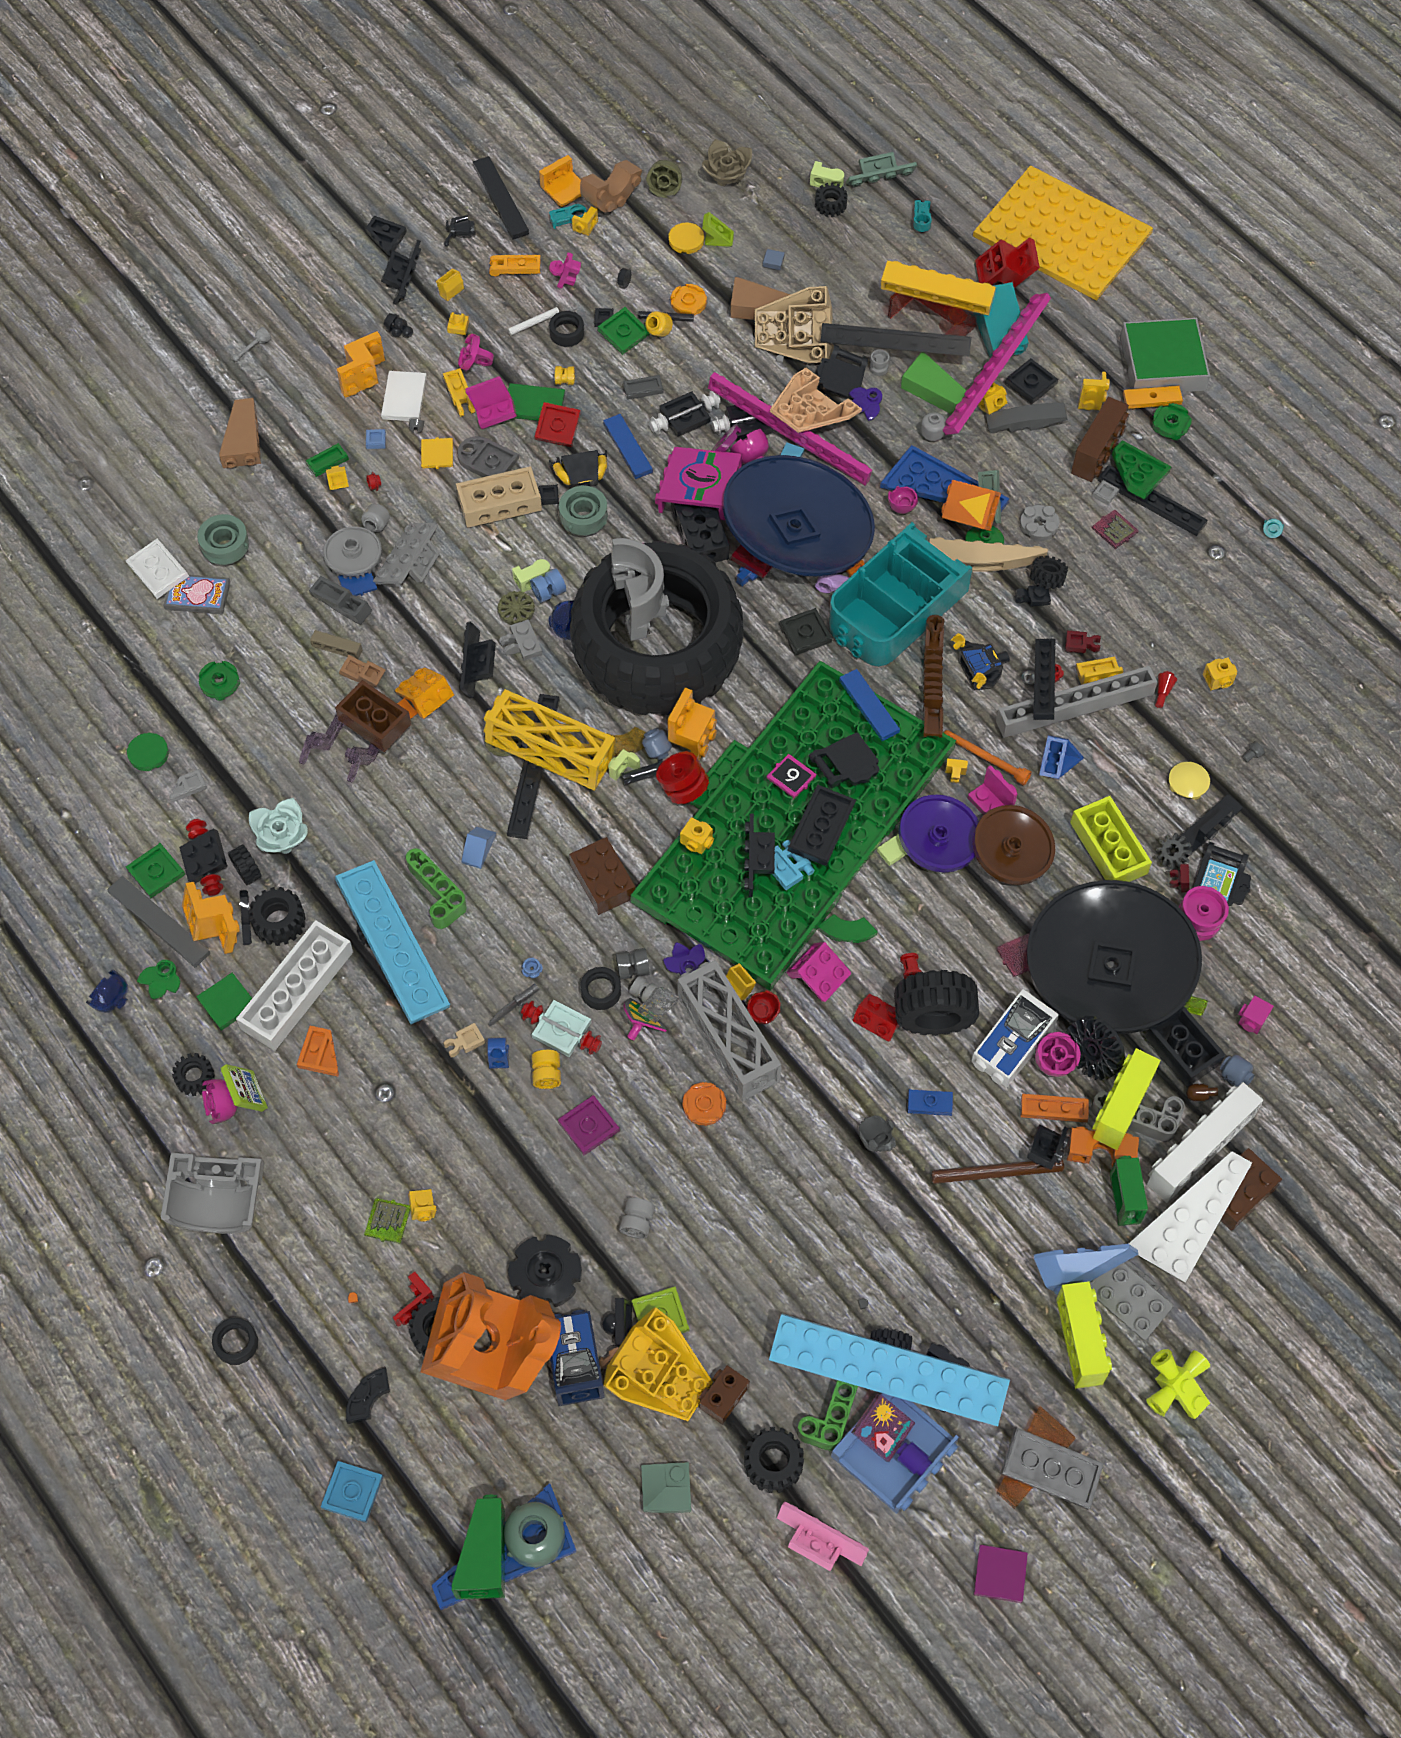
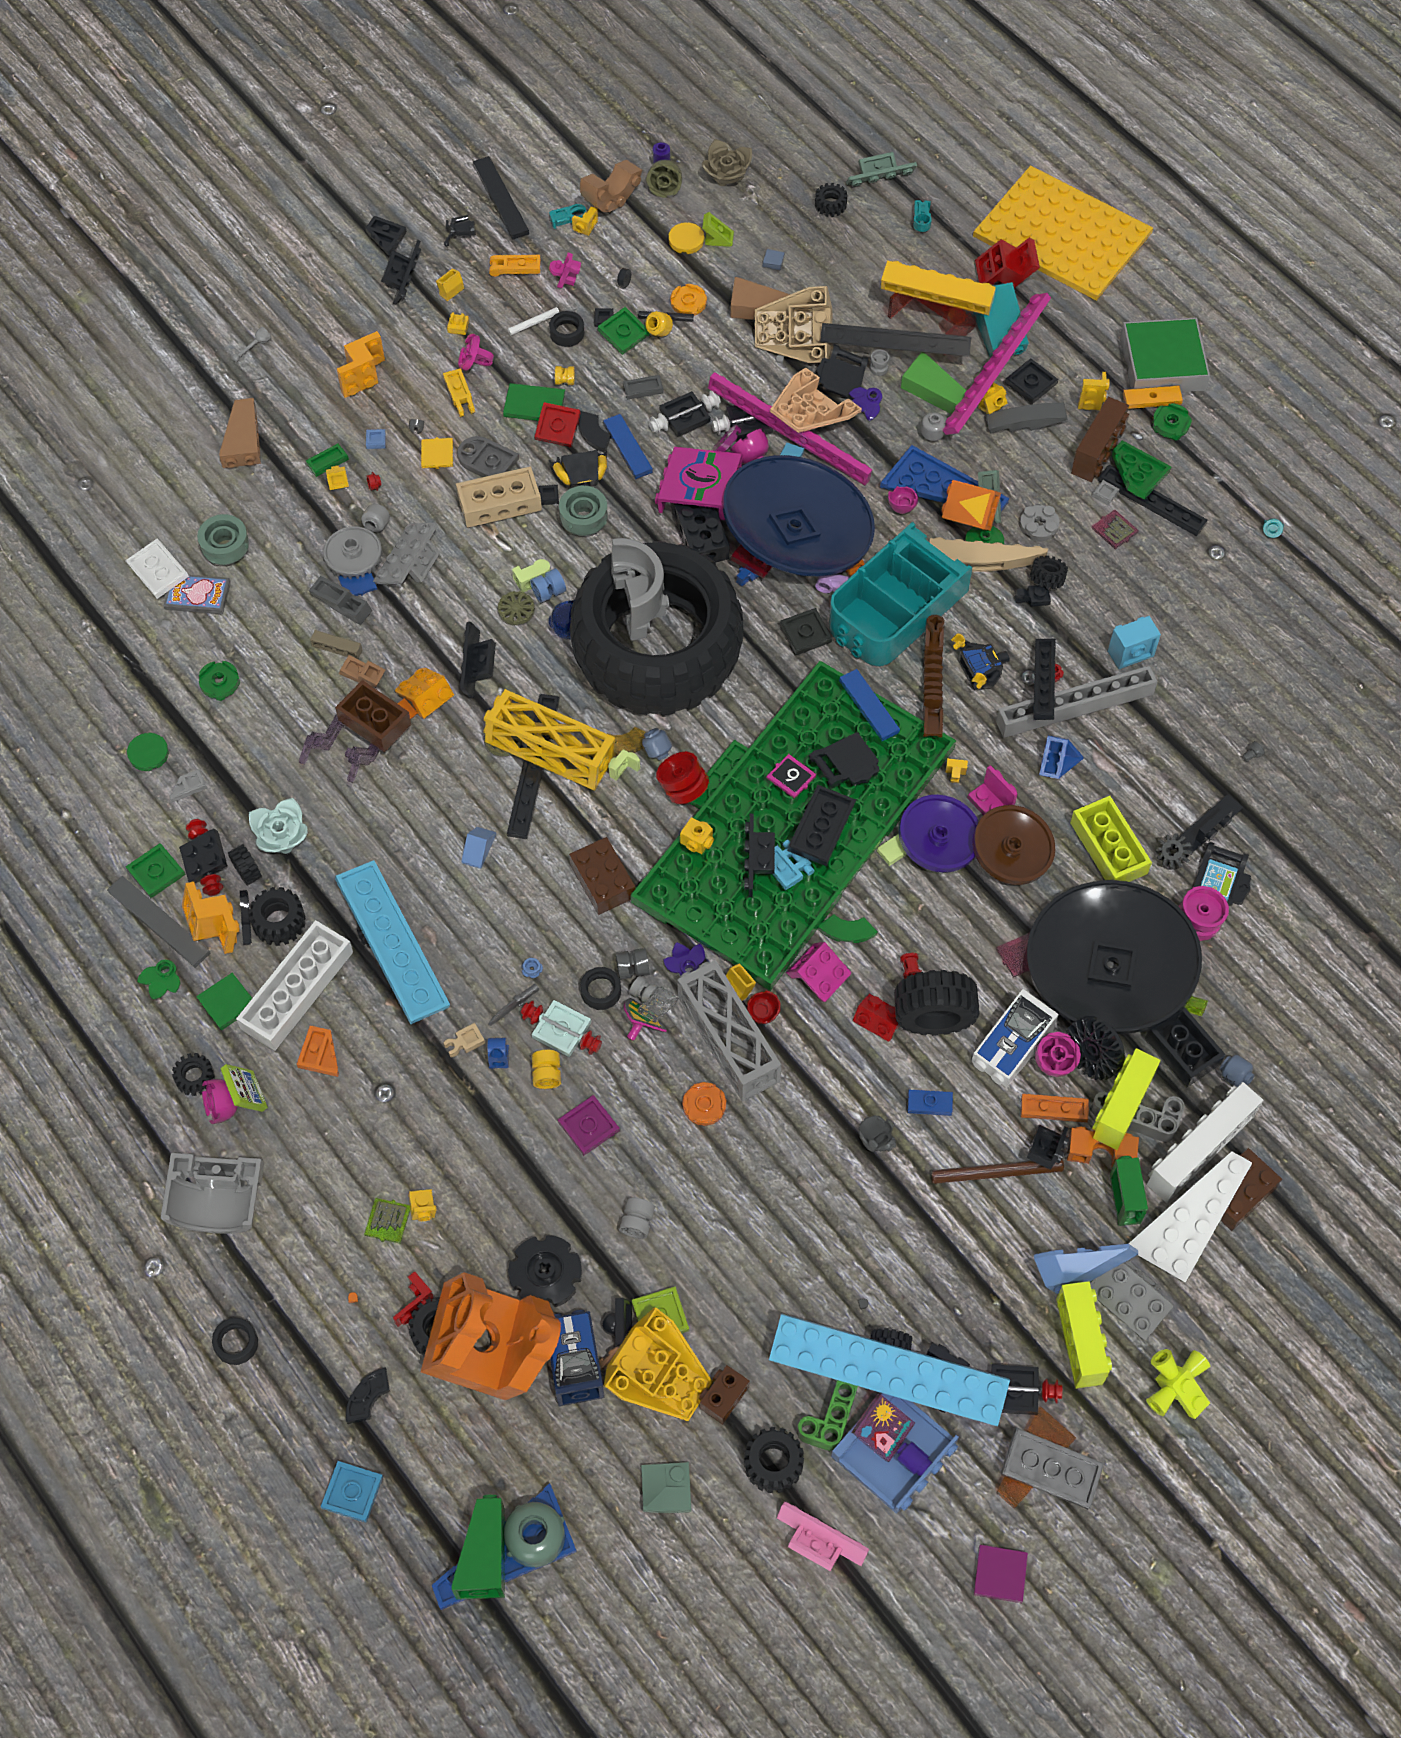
clear blue cylinder [86,969,128,1013] -> none
white tile [381,371,427,421] -> none
black piece [383,313,413,337] -> none
bright green beam [406,848,467,929] -> none
dark pink bracket [465,376,517,429] -> none
light grey hinge [499,619,543,661] -> none
light orange bracket [539,155,581,207] -> none
black pin [621,759,663,786] -> none
light orange bracket [668,688,717,760] -> none
yellowish green leg [810,161,844,188] -> none
orange piece [943,730,1032,786] -> none
dark red plate [1065,630,1101,653] -> none
yellow bracket [1075,656,1124,685] -> none
red cone [1155,671,1178,708] -> none
light yellow dish [1169,762,1210,800] -> none
dark red tile [1170,864,1190,893] -> none
reddish brown cylinder [1186,1083,1218,1101] -> none
yellow brick [1202,657,1237,690] -> none
dark pink brick [1238,995,1274,1035] -> none
none -> black tile [579,411,611,452]
none -> dark purple brick [653,142,671,164]
none -> black plate [991,1364,1063,1415]
none -> medium azure container [1108,616,1161,669]

